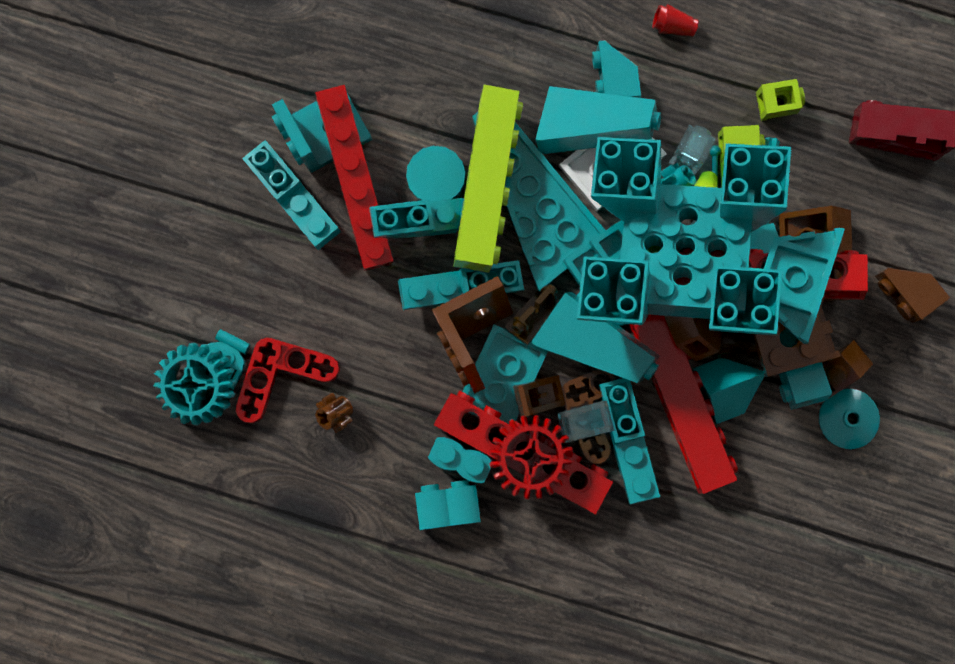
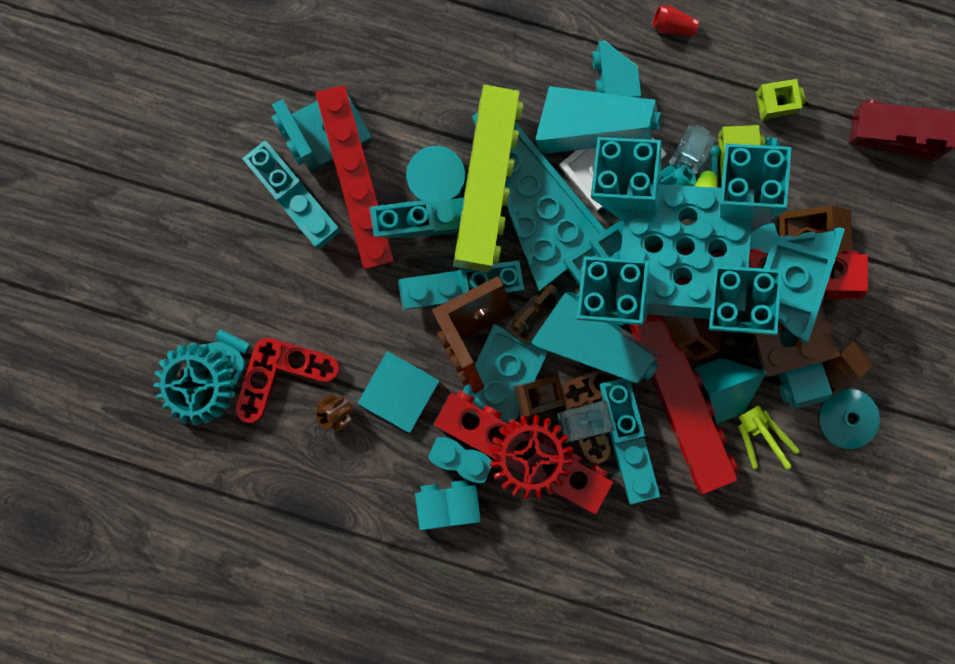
reddish brown slope [875,268,950,323] -> none
none -> teal tile [357,351,440,433]
none -> lime plant [737,405,799,470]

